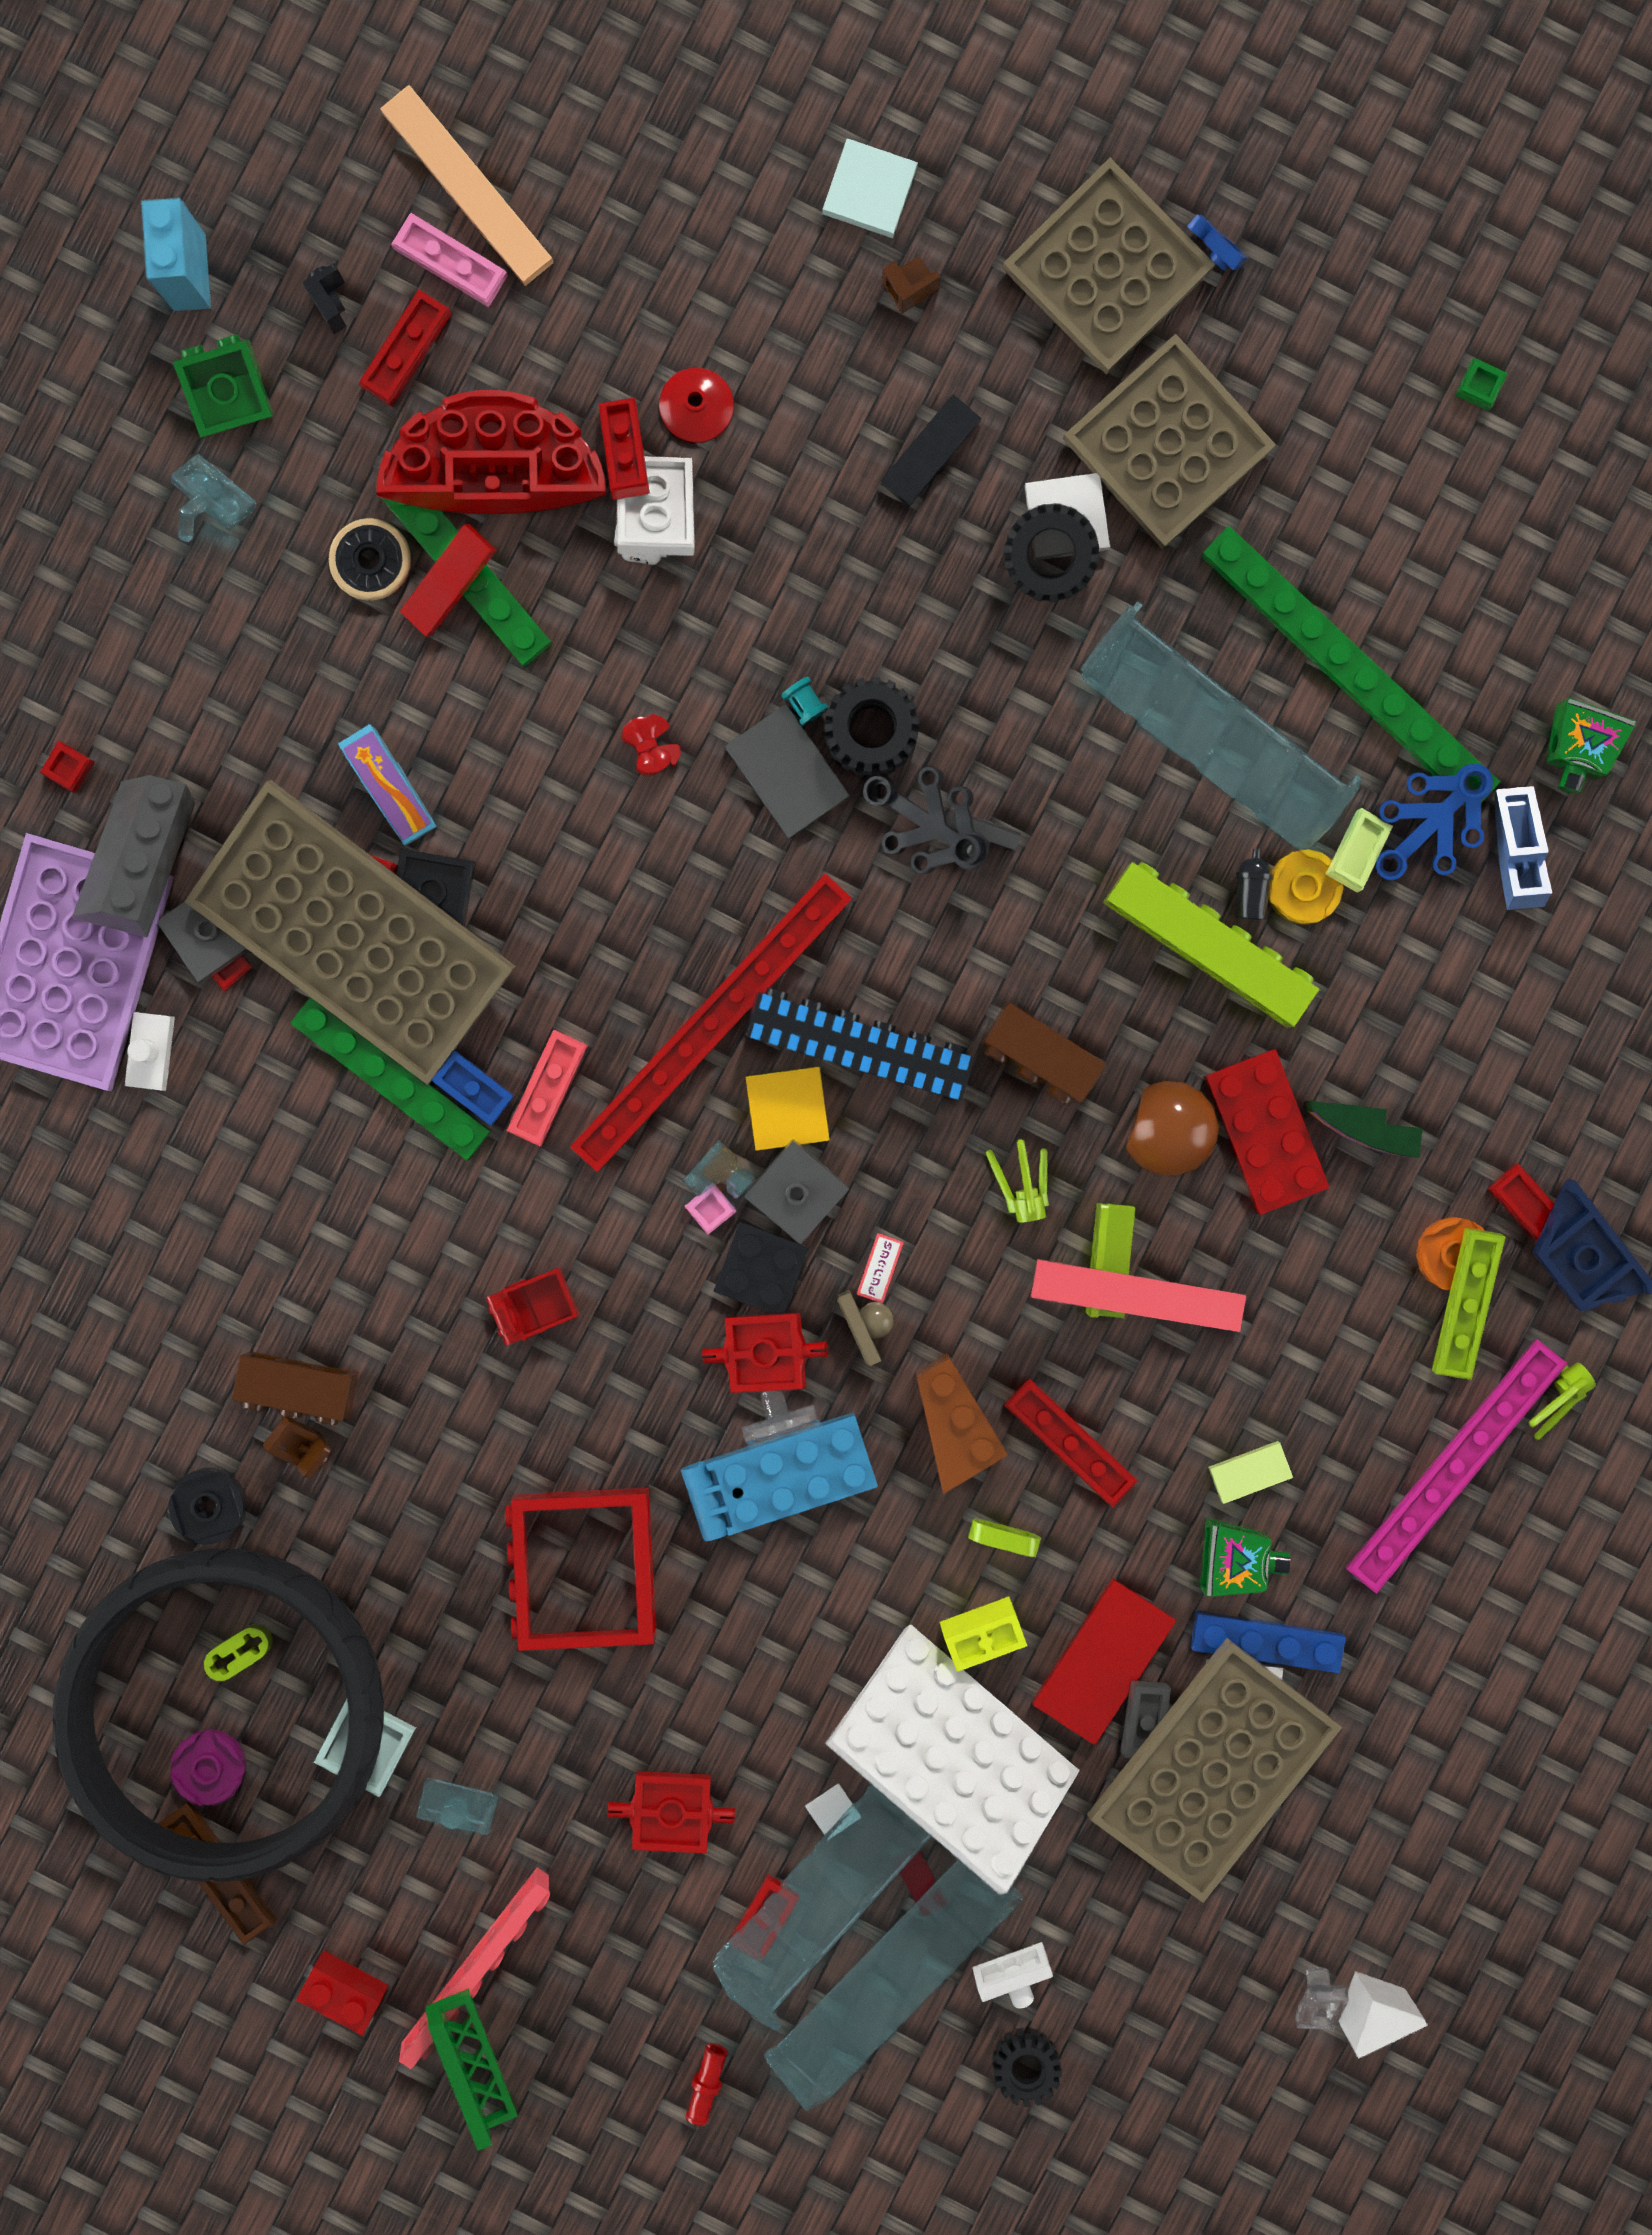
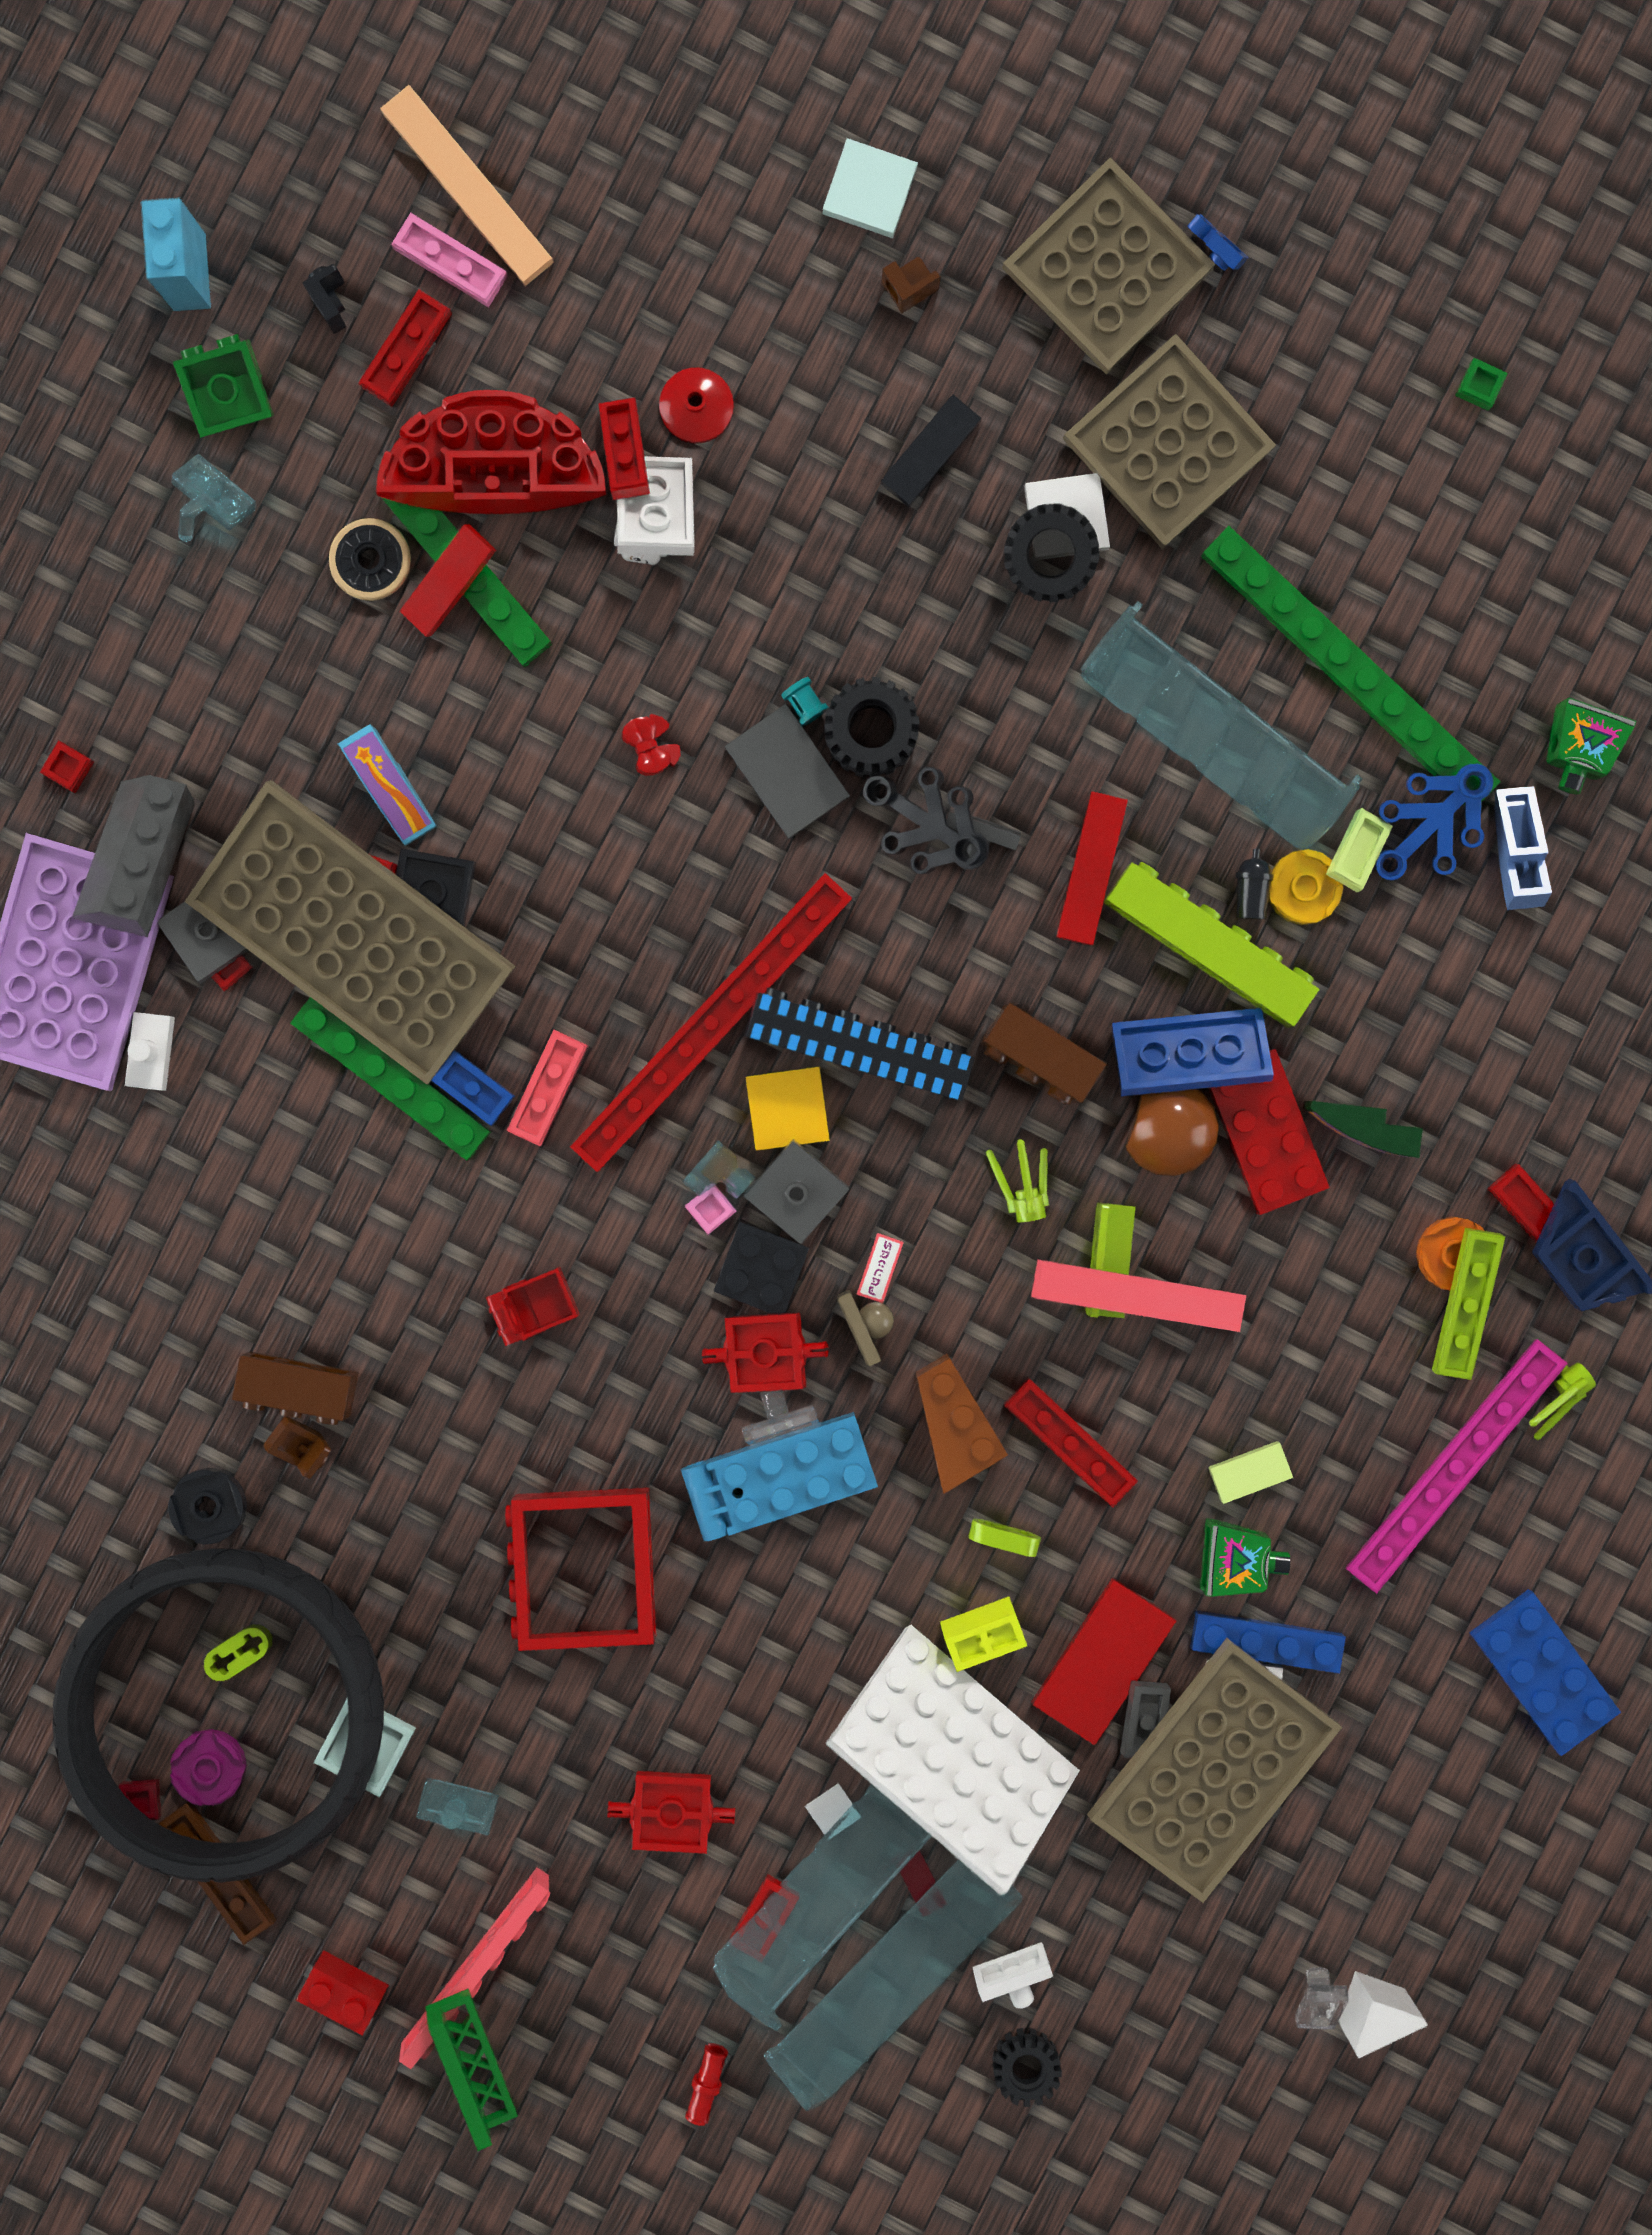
none -> dark red tile [119,1779,161,1820]
none -> red tile [1055,791,1128,946]
none -> blue plate [1111,1008,1274,1096]
none -> blue plate [1469,1589,1621,1756]

